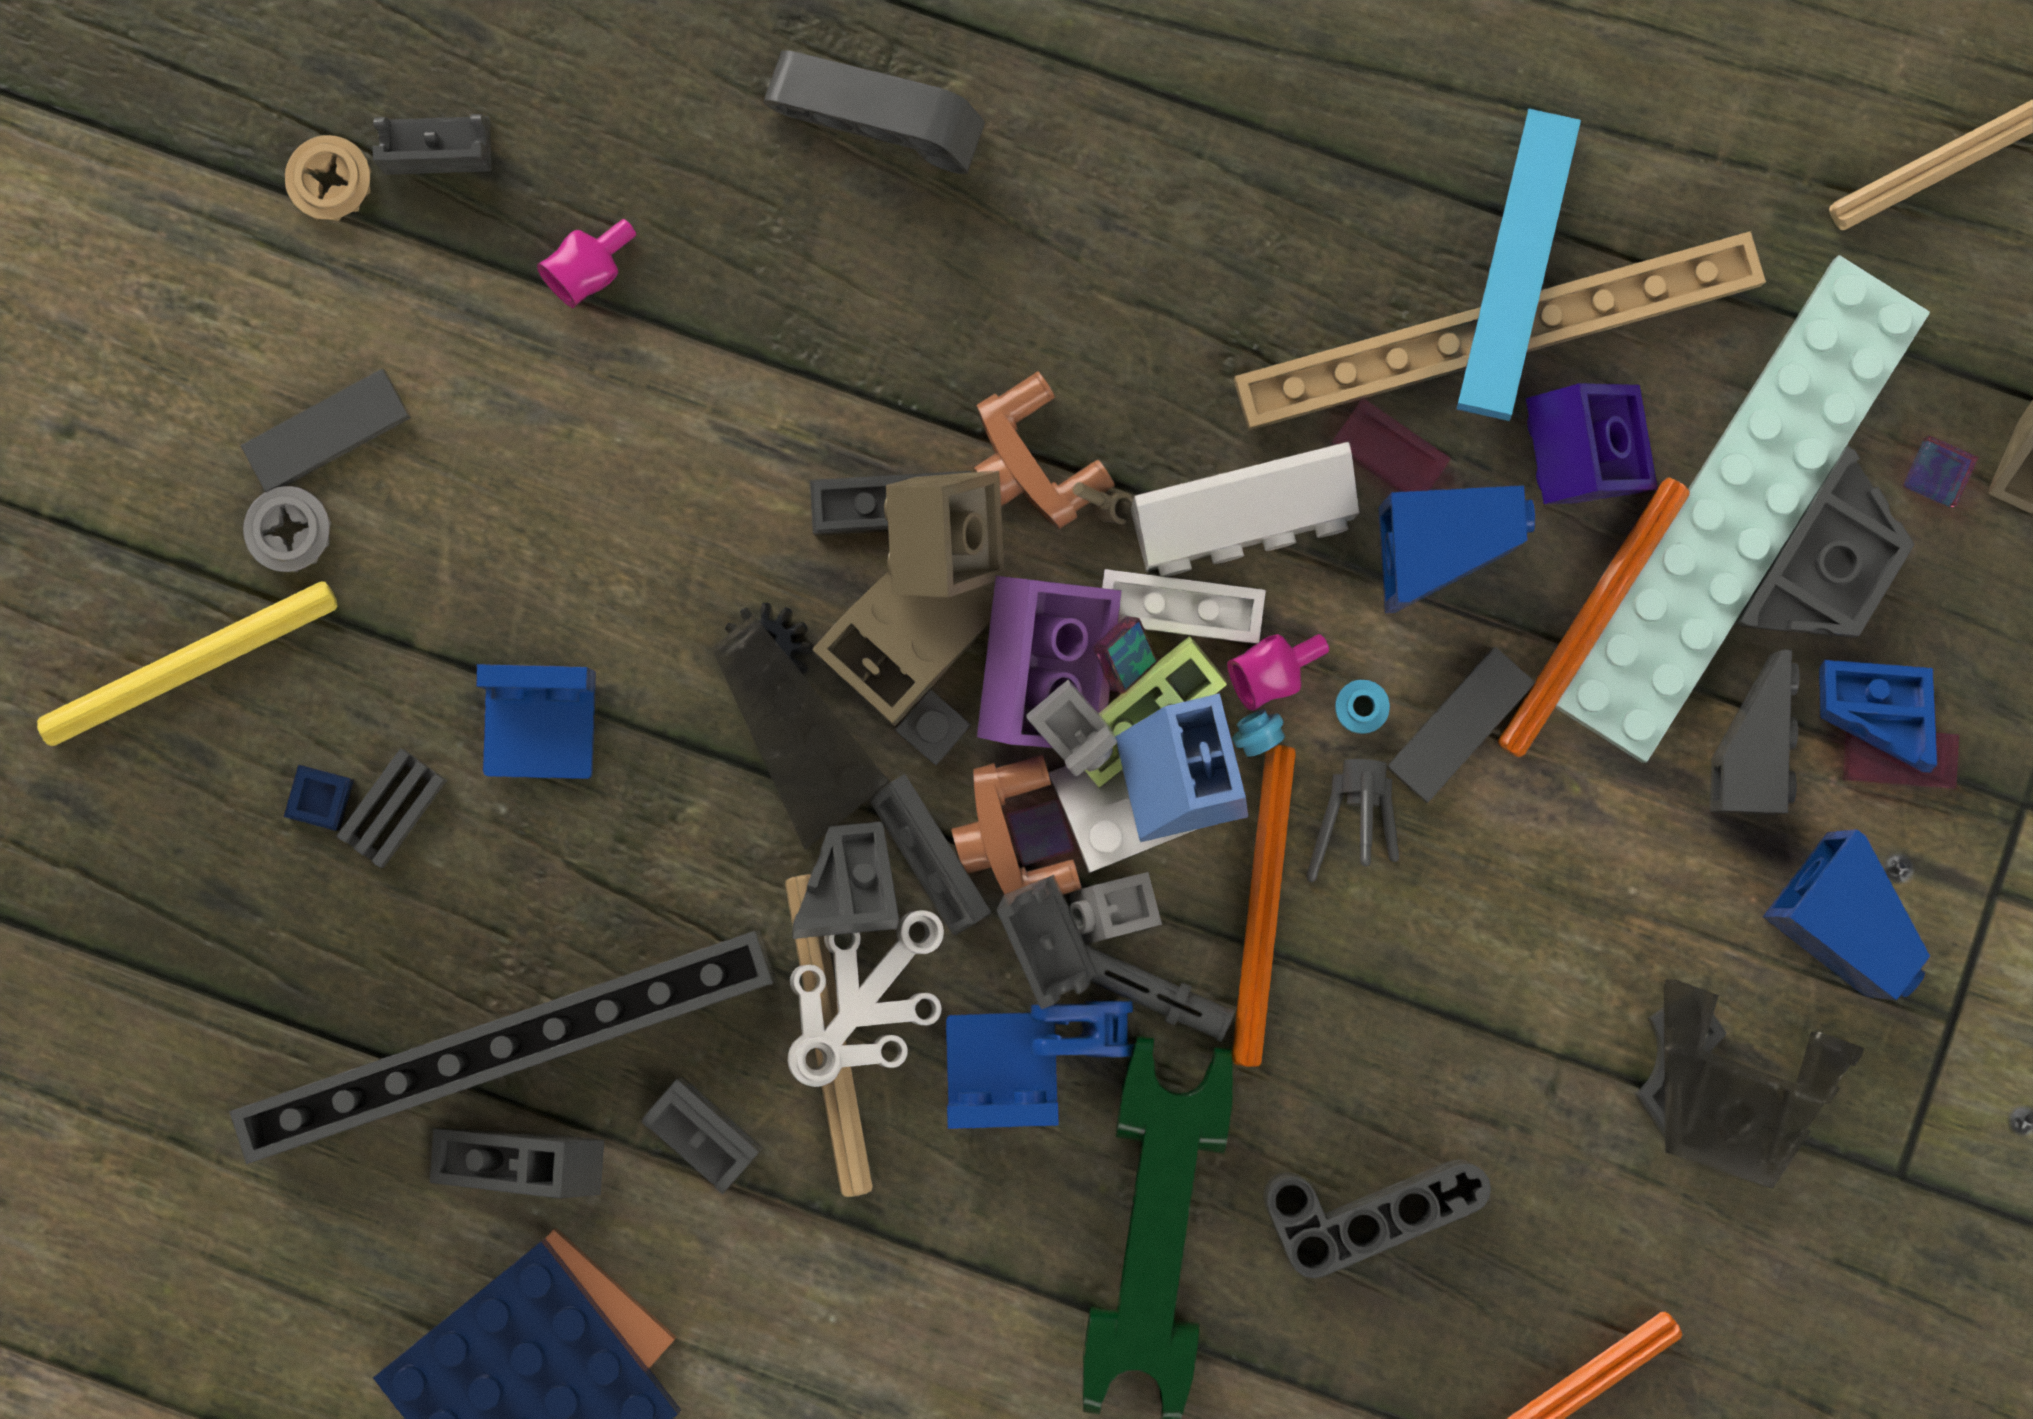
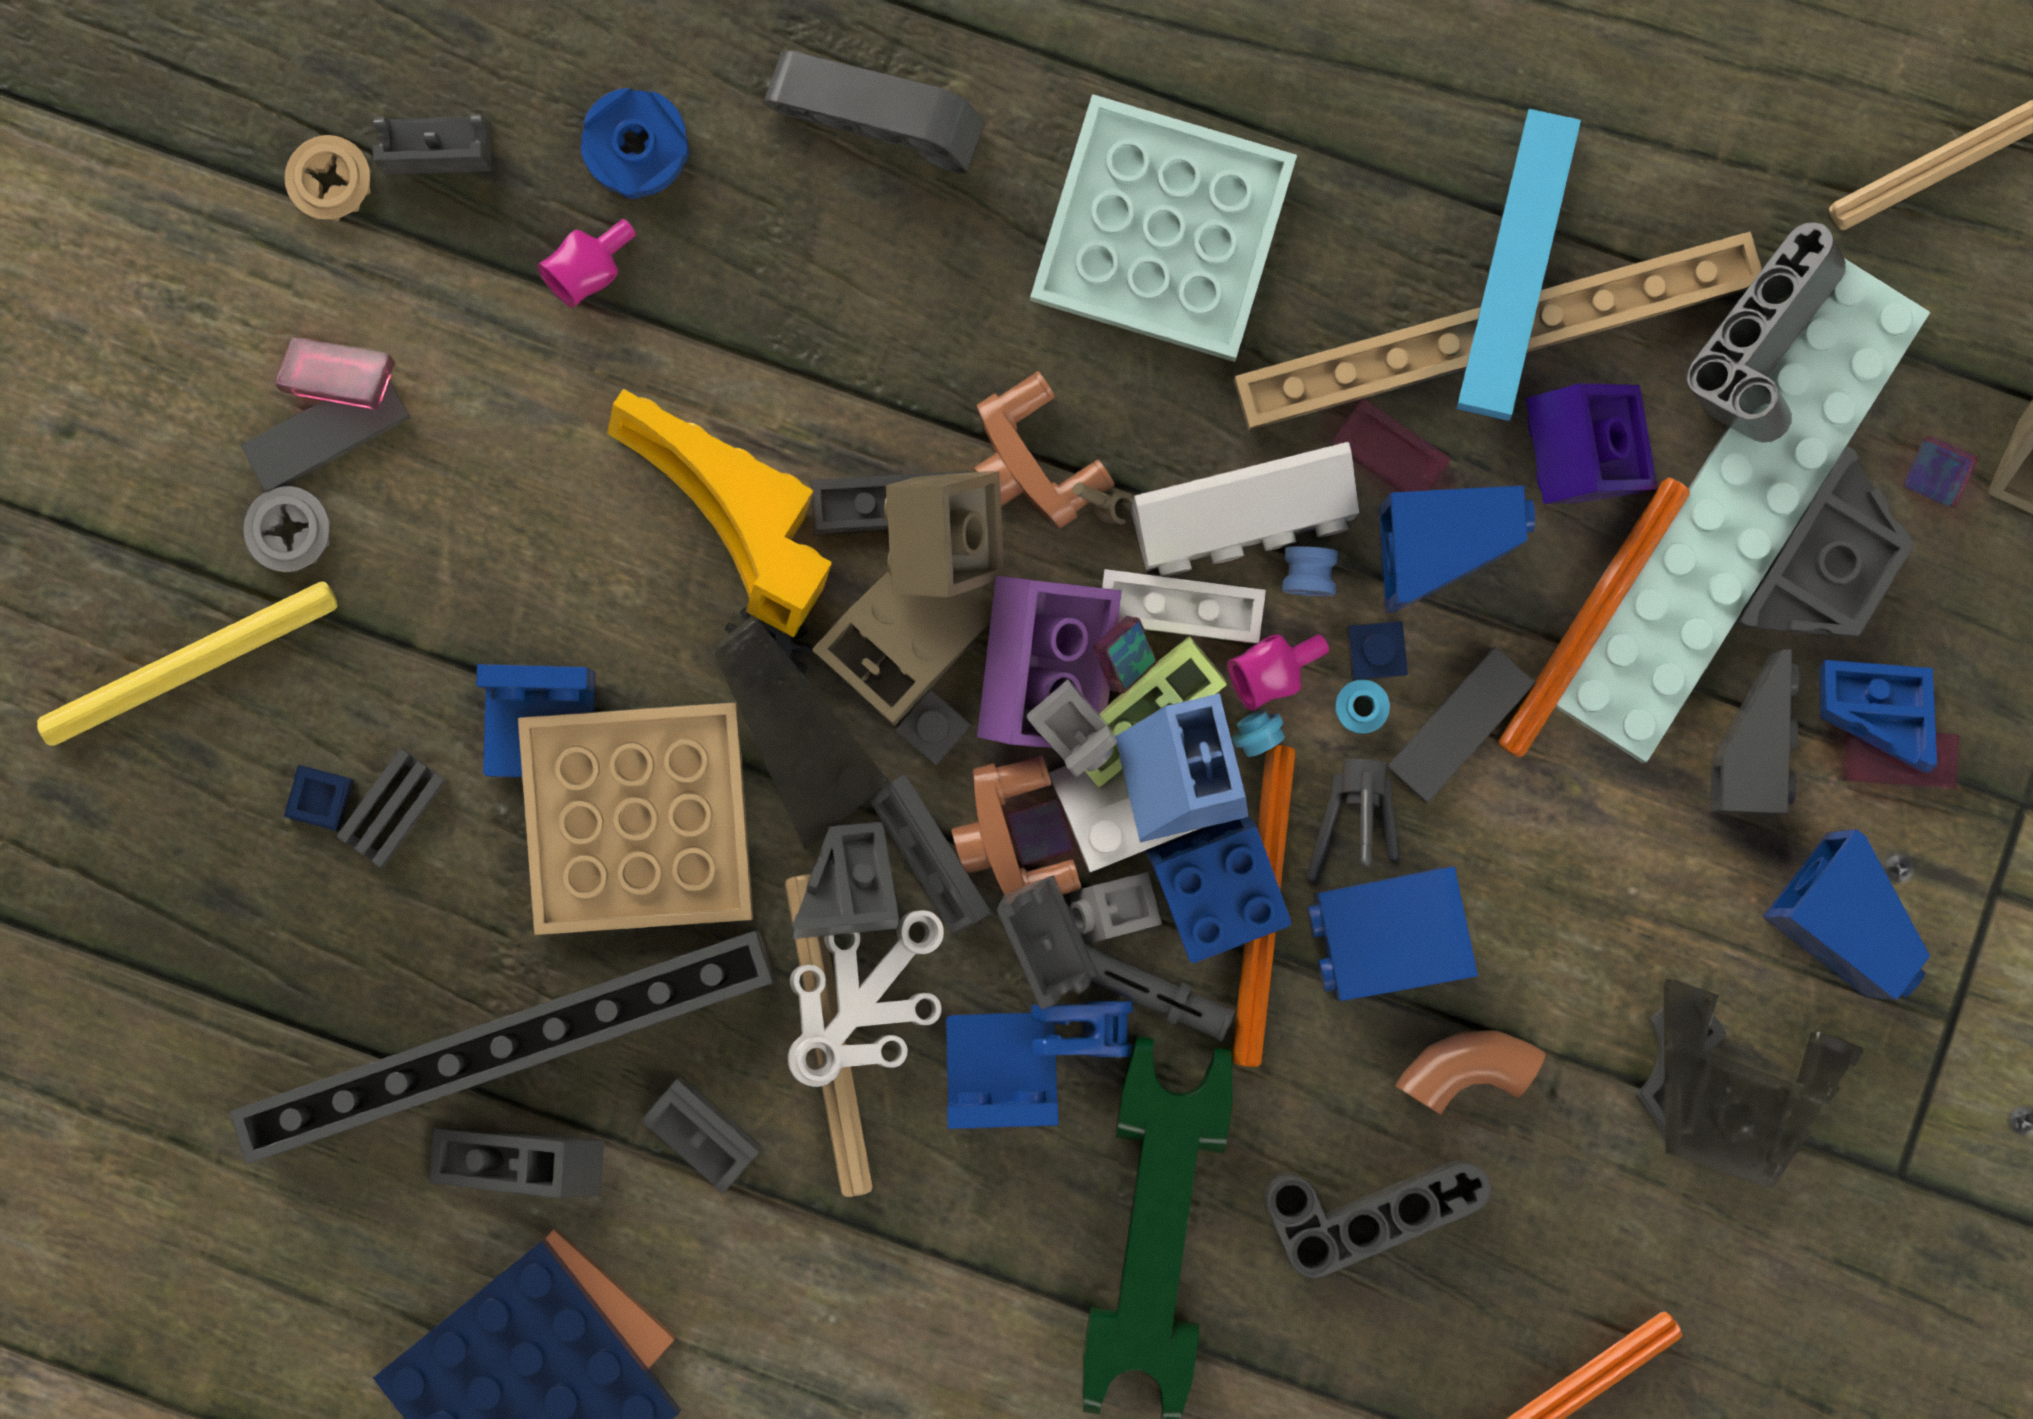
none -> clear pink tile [275,337,395,410]
none -> tan plate [518,702,753,935]
none -> blue plate [581,88,690,200]
none -> yellow arch [607,389,832,637]
none -> light aqua plate [1030,94,1297,362]
none -> blue bracket [1145,816,1291,963]
none -> medium blue wheel [1282,546,1339,597]
none -> blue slope [1307,866,1478,1001]
none -> dark blue plate [1347,621,1408,681]
none -> nougat cylinder [1395,1030,1546,1115]
none -> dark grey beam [1687,222,1846,443]

